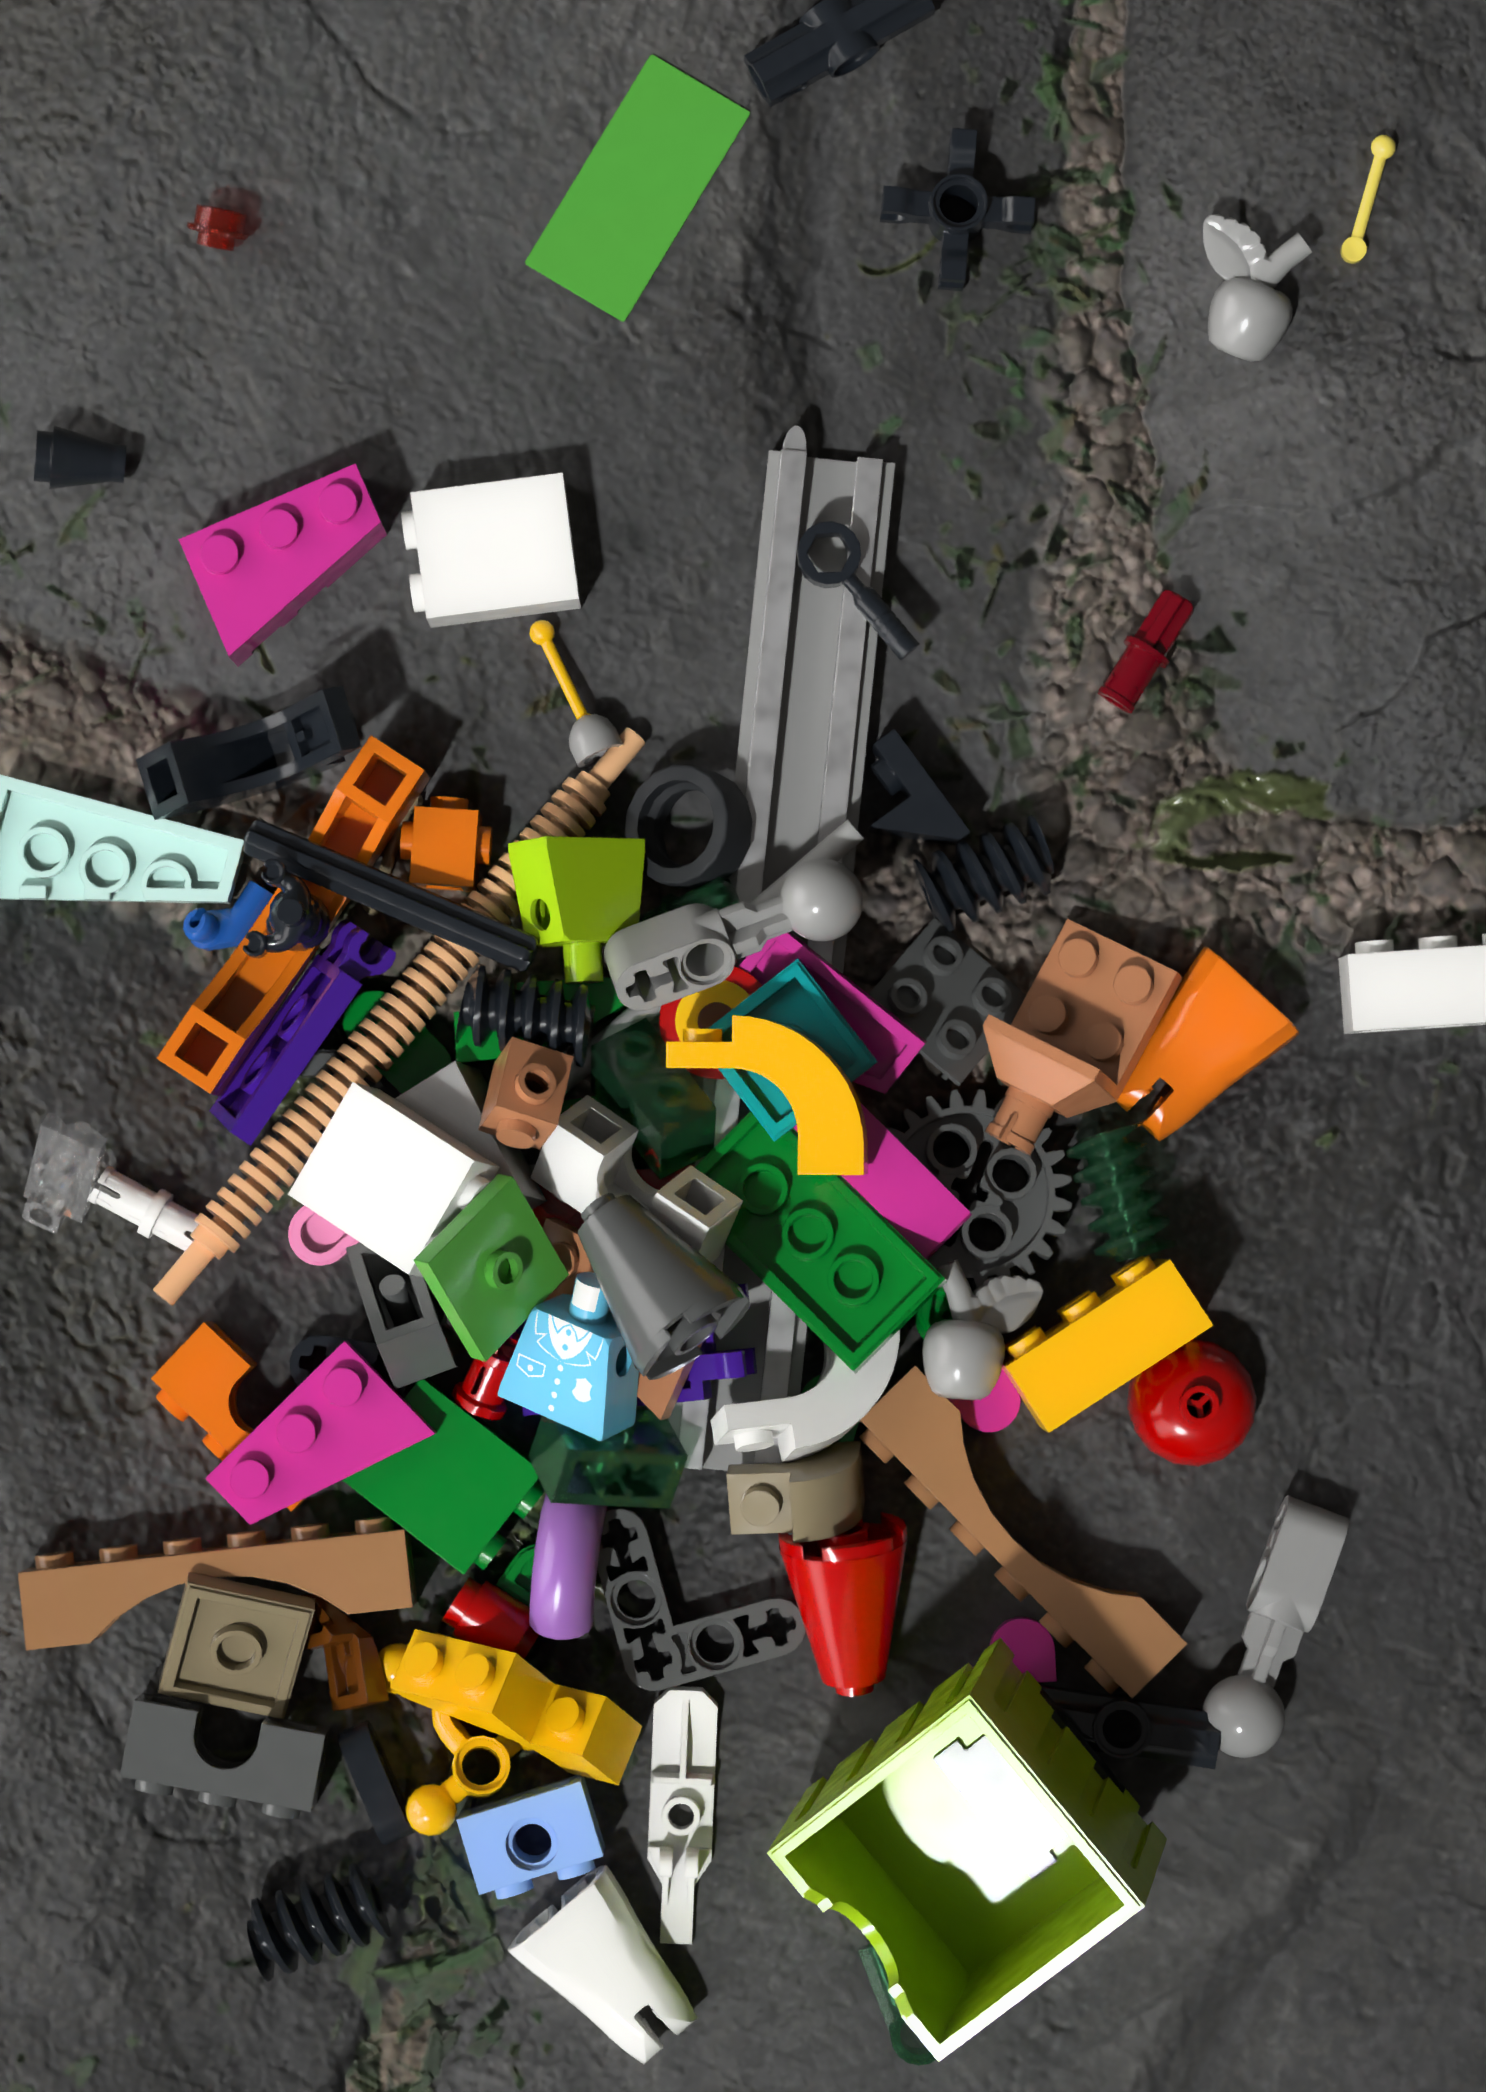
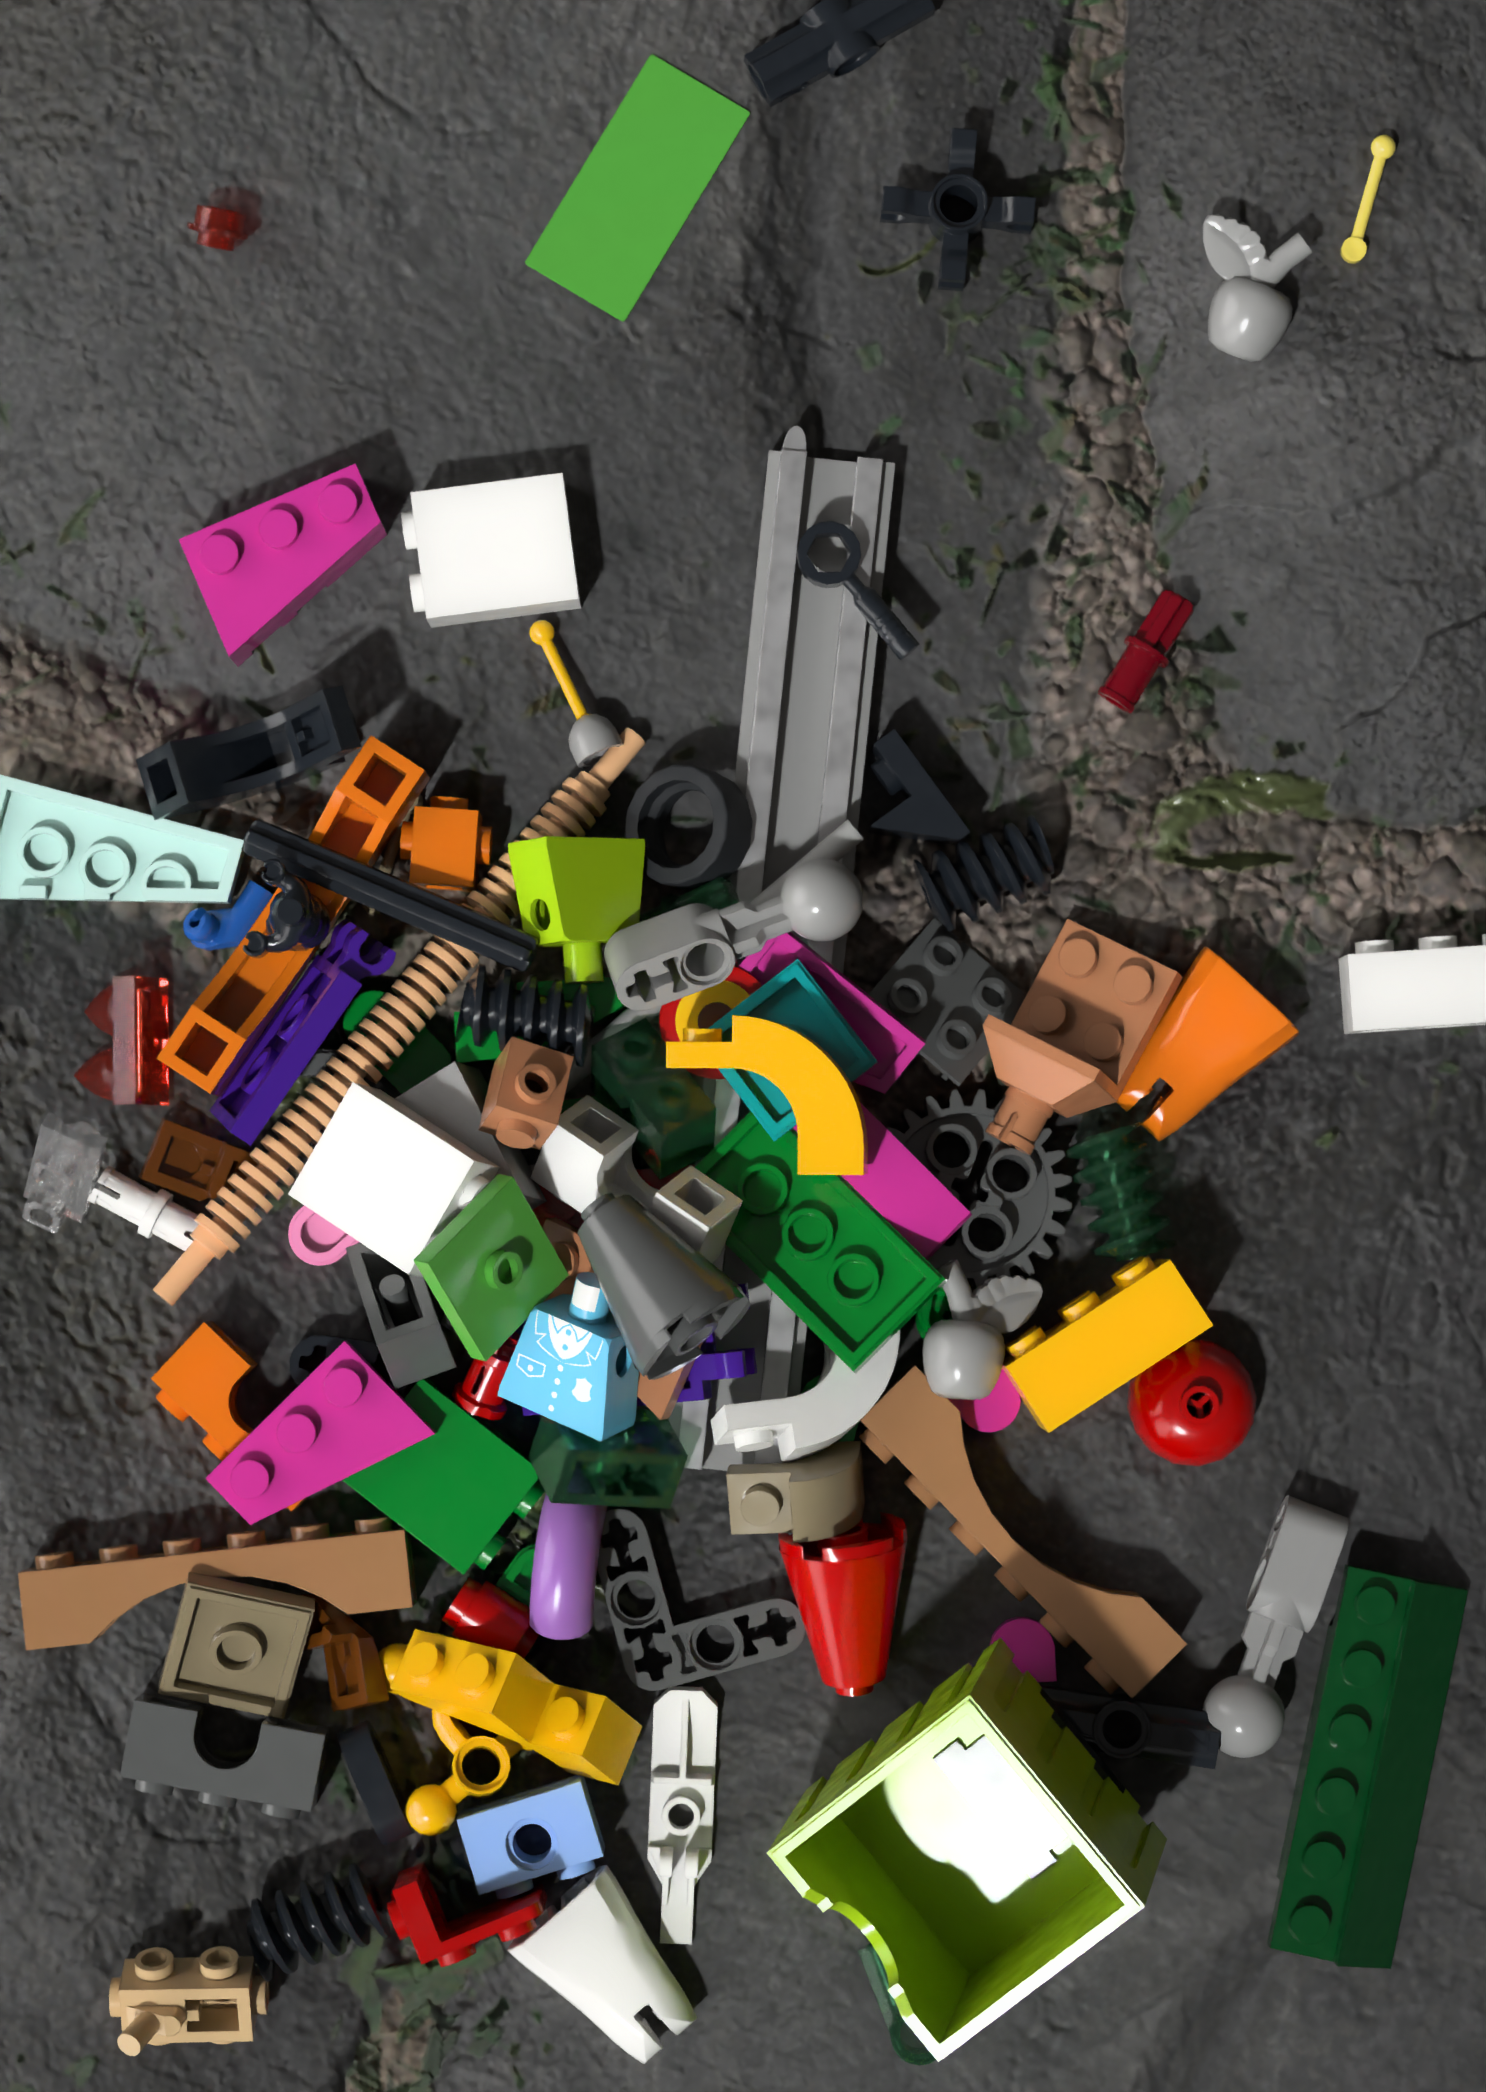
black cone [34,426,127,489] -> none
none -> clear red tile [74,975,169,1106]
none -> tan brick [109,1946,269,2056]
none -> reddish brown slope [139,1118,258,1201]
none -> red bracket [387,1862,547,1967]
none -> dark green slope [1267,1564,1468,1969]

